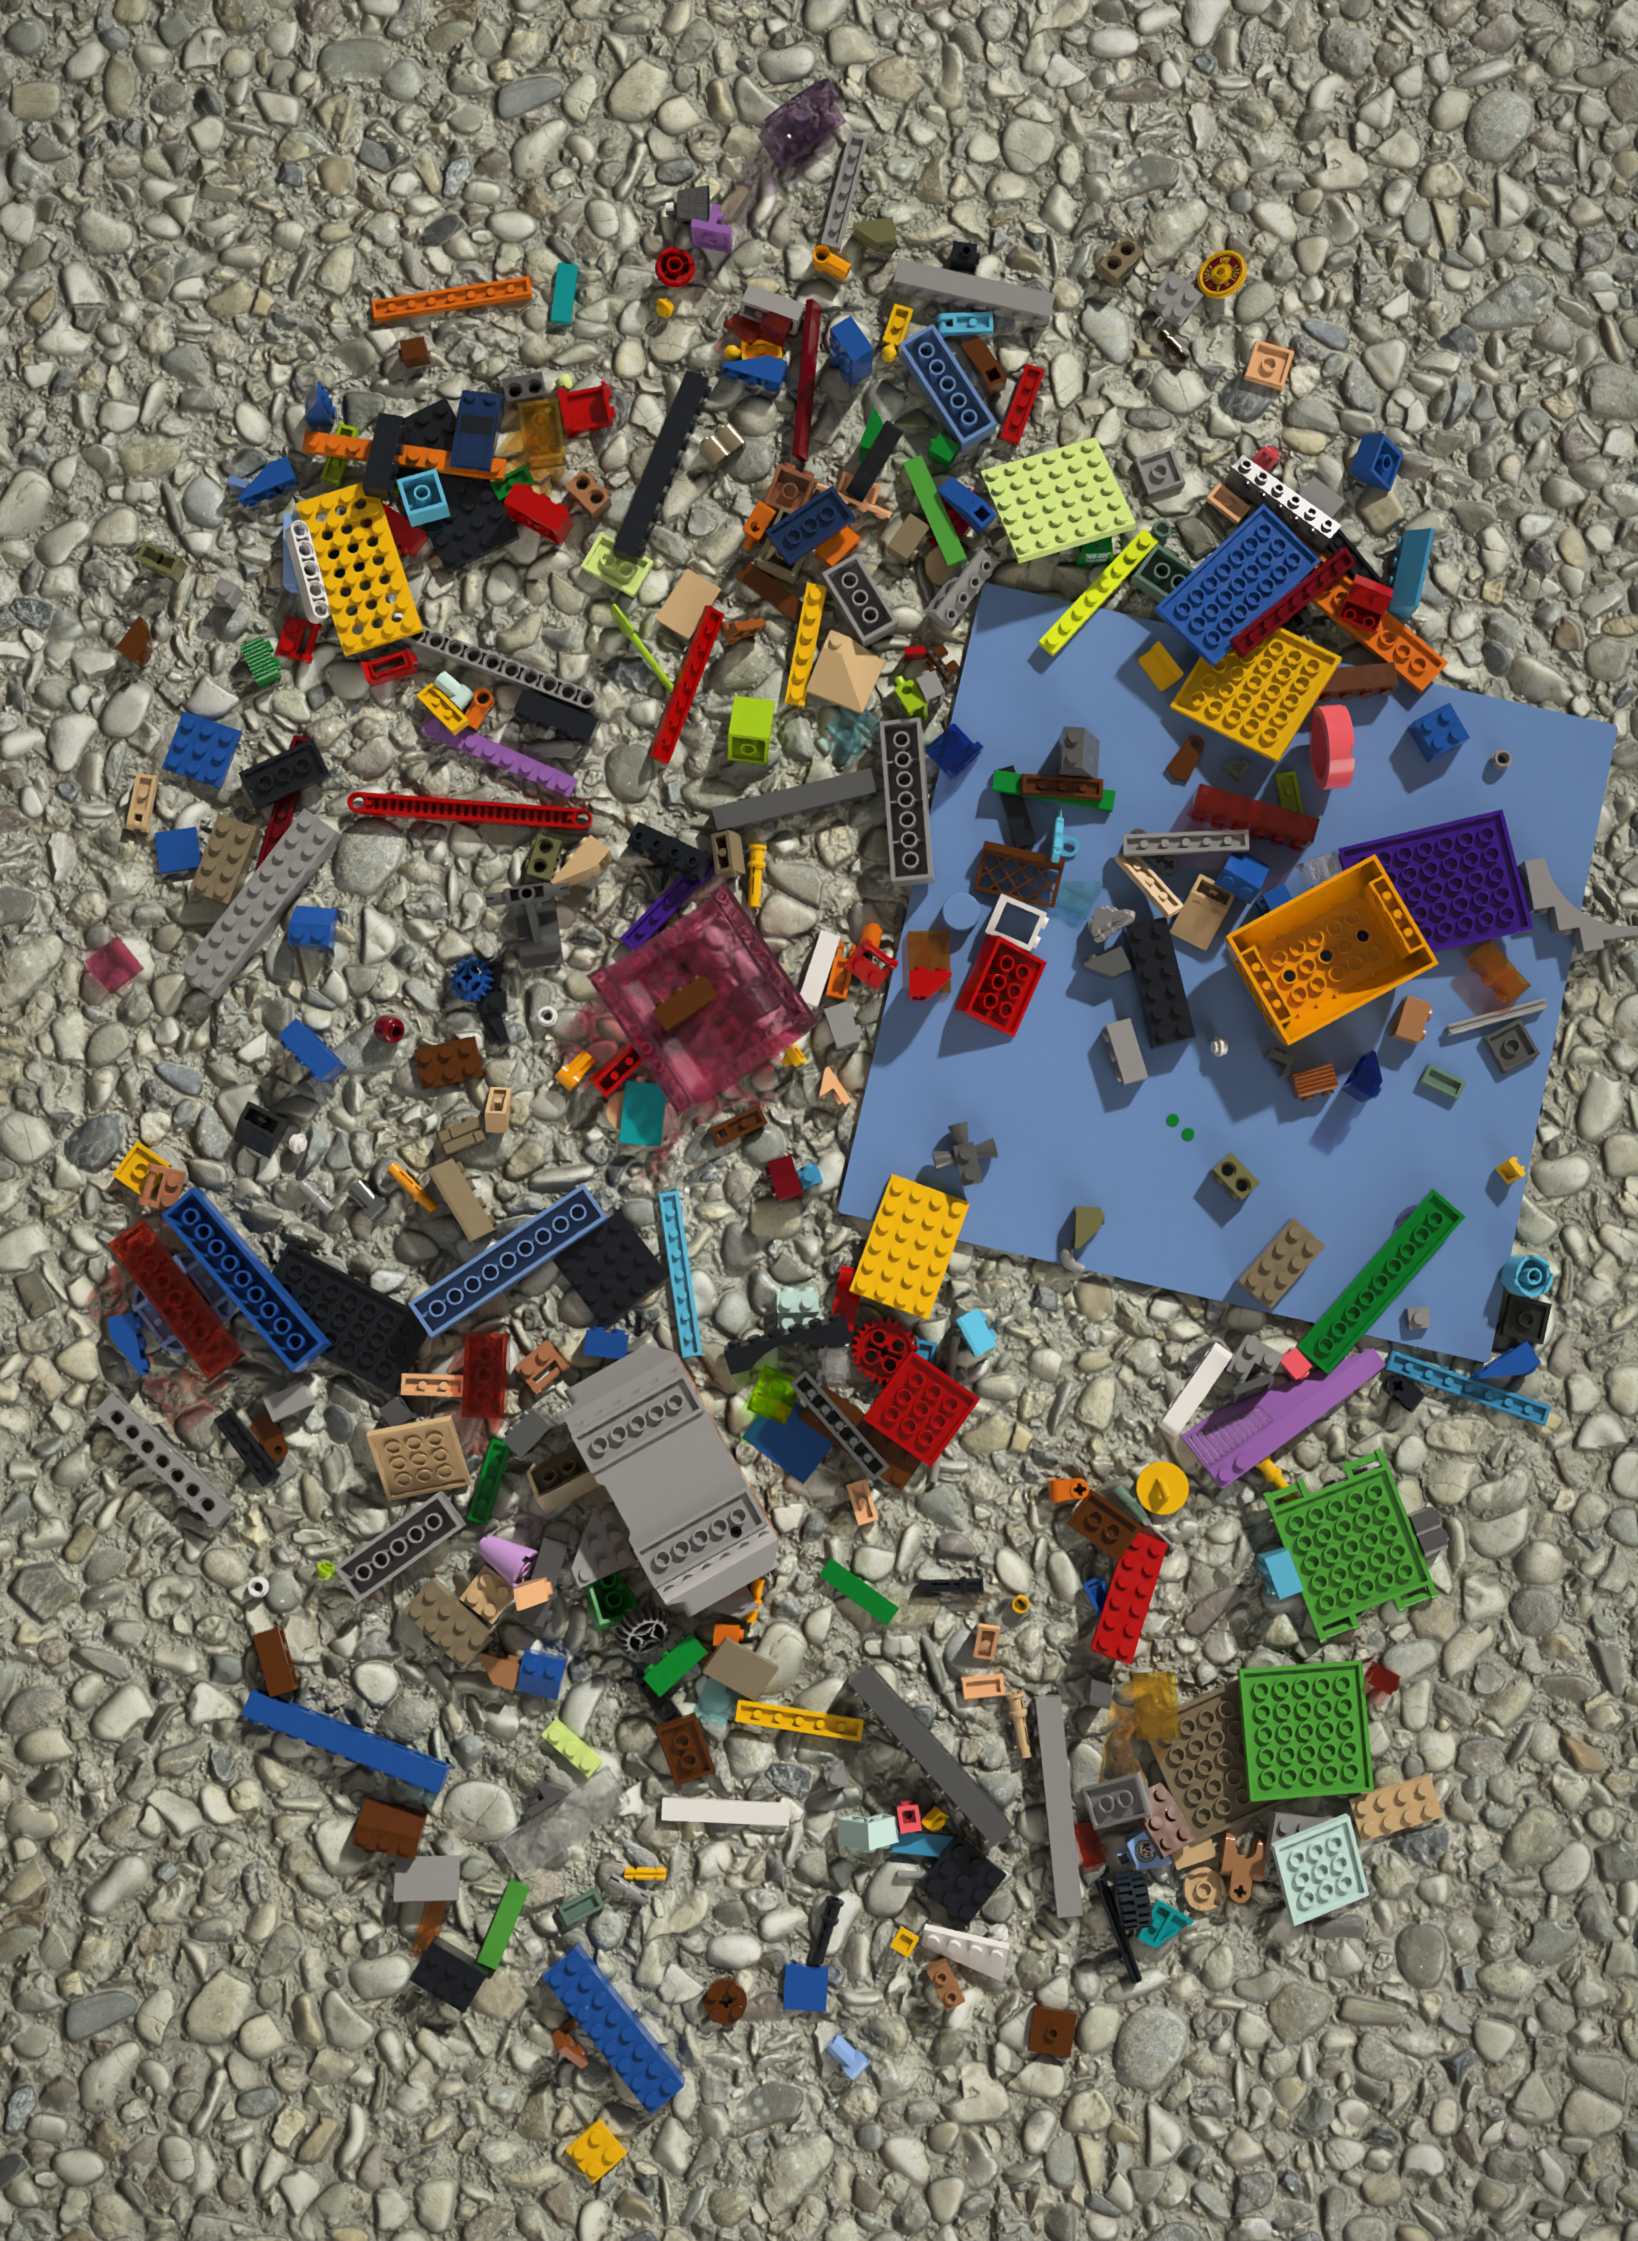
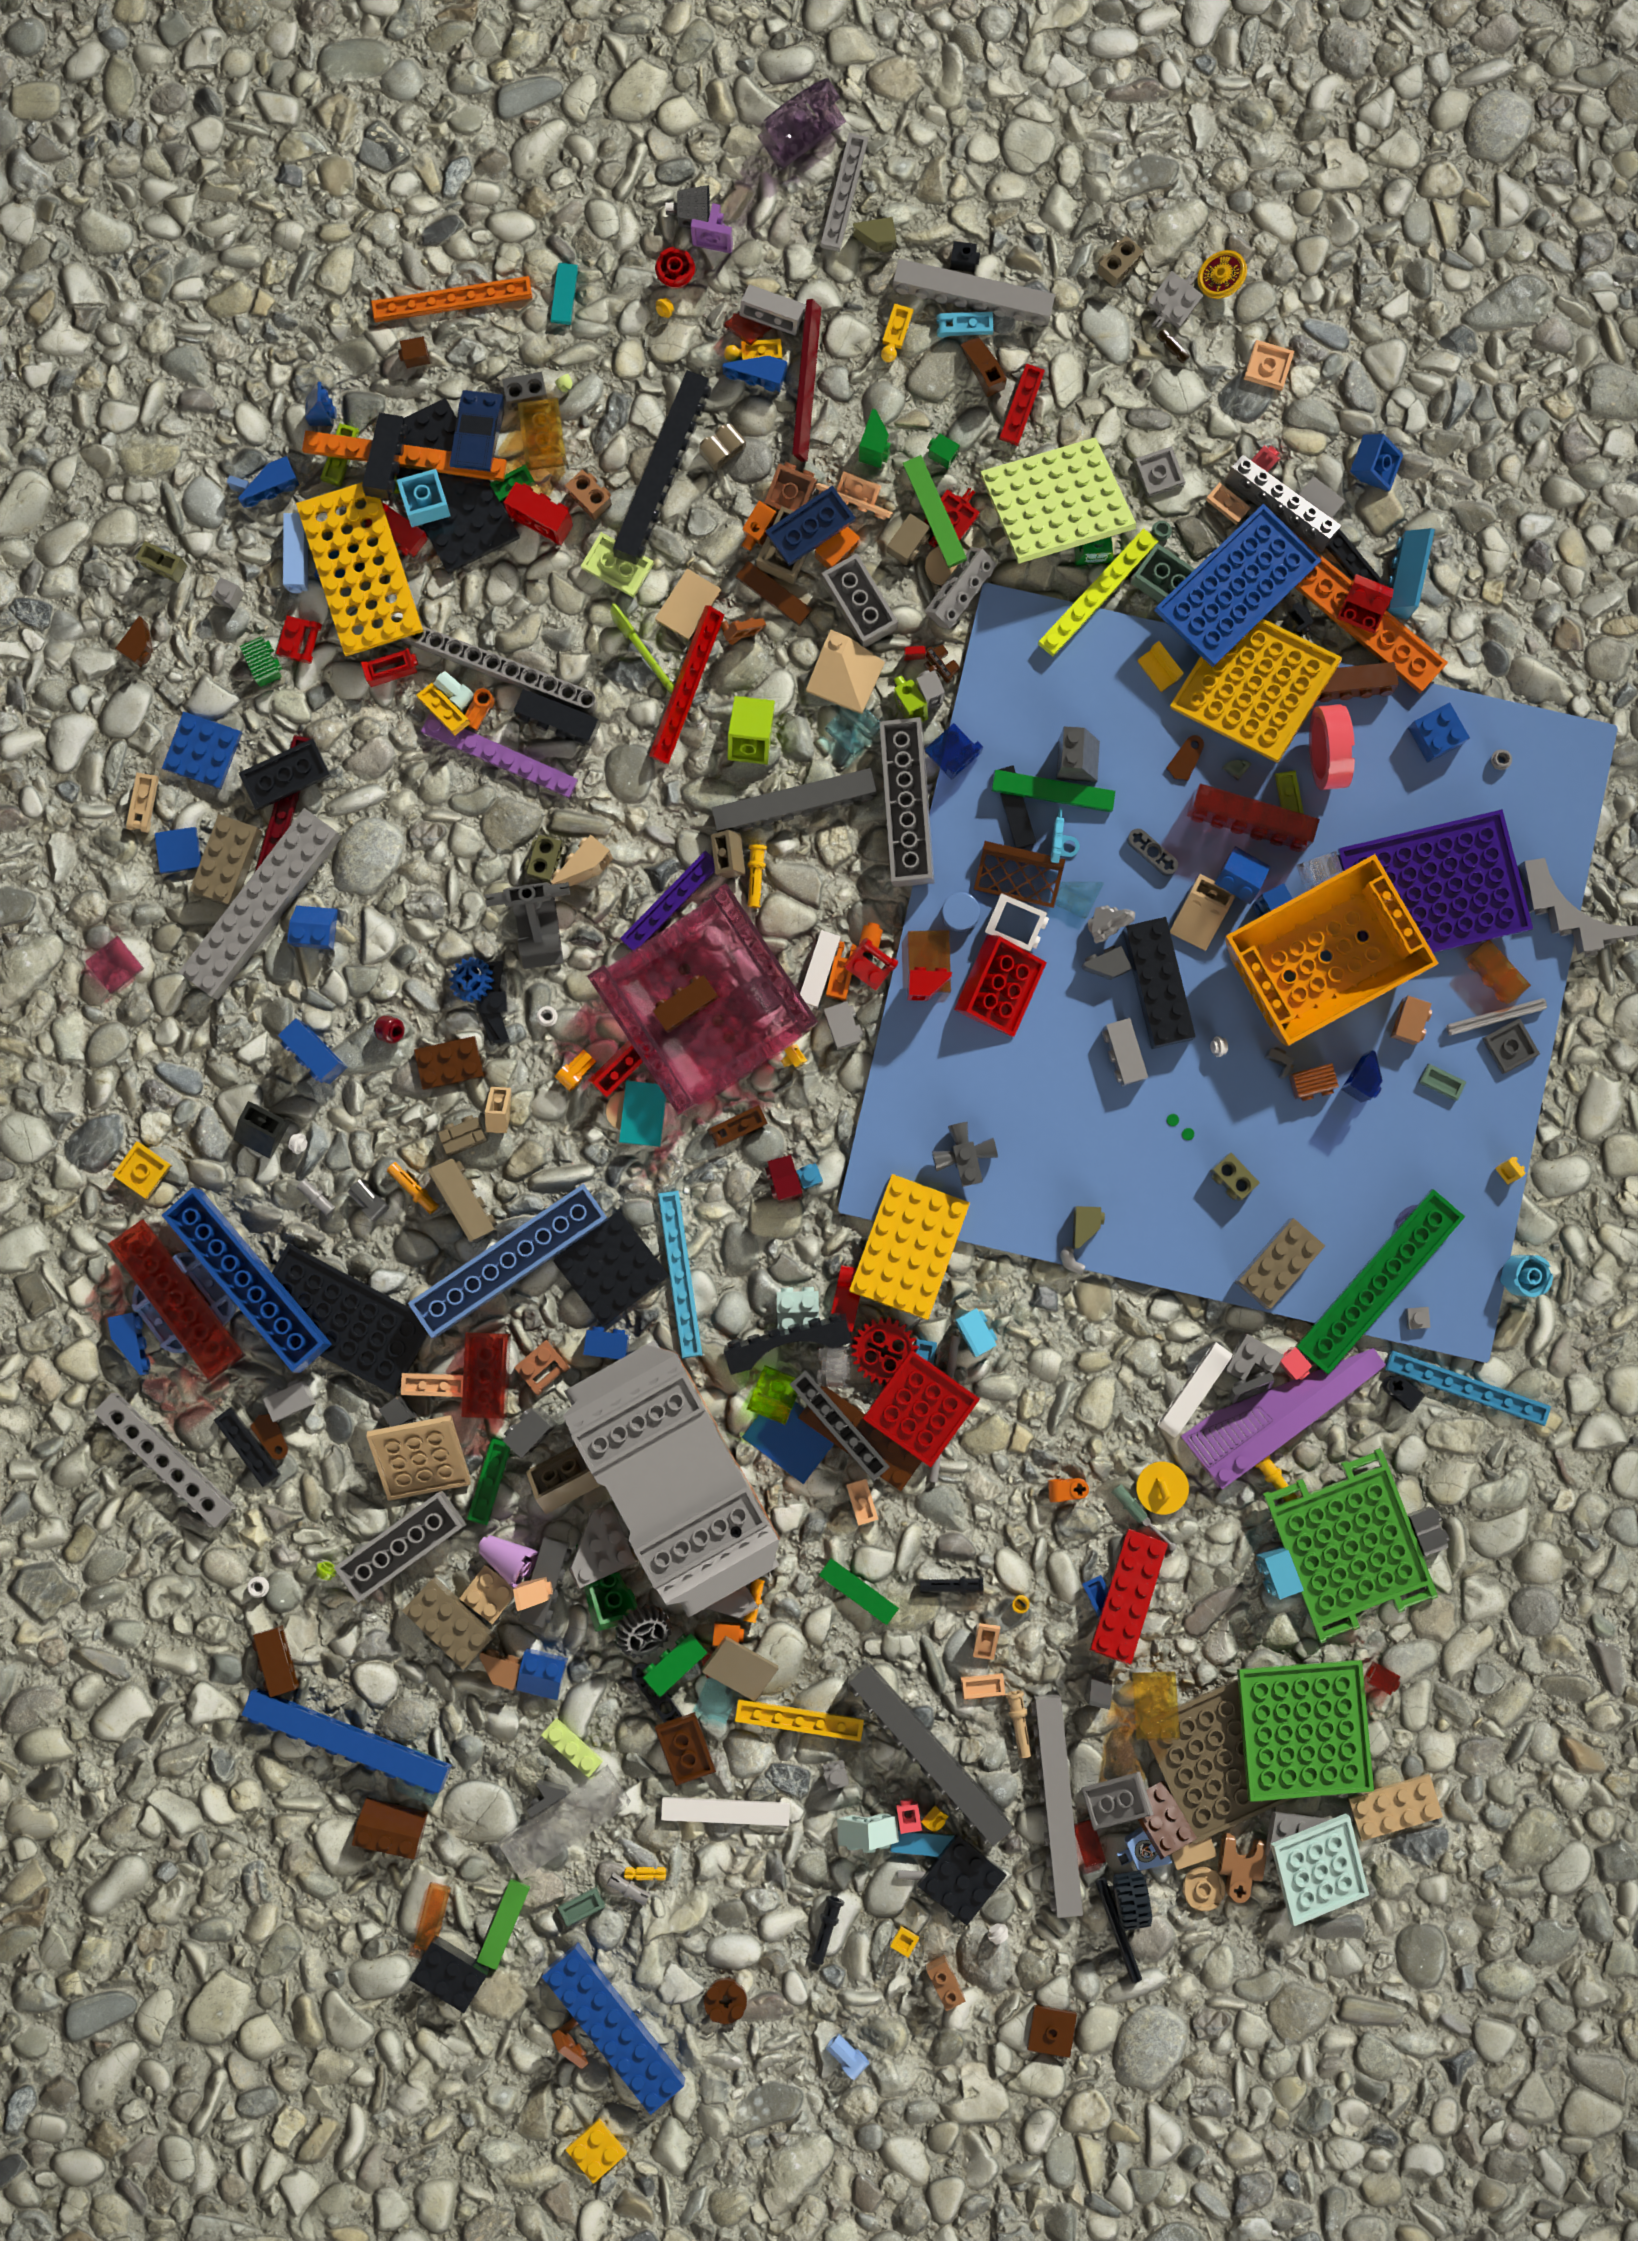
nougat plate [137,1163,186,1210] -> none
white beam [285,520,330,624] -> none
red gear [347,792,593,831] -> none
light grey tile [393,1855,461,1903] -> none
red panel [557,381,616,435] -> none
black brick [626,822,713,882] -> none
clear red brick [759,311,792,348] -> none
blue tile [783,1963,828,2012] -> none
yellow plate [784,582,827,707] -> none
light orange piece [812,245,852,282] -> none
light nougat slope [819,1066,852,1107] -> none
blue piece [829,316,873,387] -> none
black tile [845,420,904,502] -> none
medium blue brick [898,324,997,453] -> none
white wing [921,1924,1010,1982] -> none
blue slope [937,476,997,535] -> none
reddish brown tile [1020,774,1103,801] -> none
reddish brown plate [1067,1489,1143,1562] -> none
tan plate [1115,852,1184,919] -> none
light grey plate [1123,829,1249,857] -> none
teal wing [1136,1898,1194,1949] -> none
dark red tile [1229,547,1355,658] -> none
blue slope [1470,1341,1541,1380] -> none
pearl dark grey plate [1500,1294,1552,1345] -> none

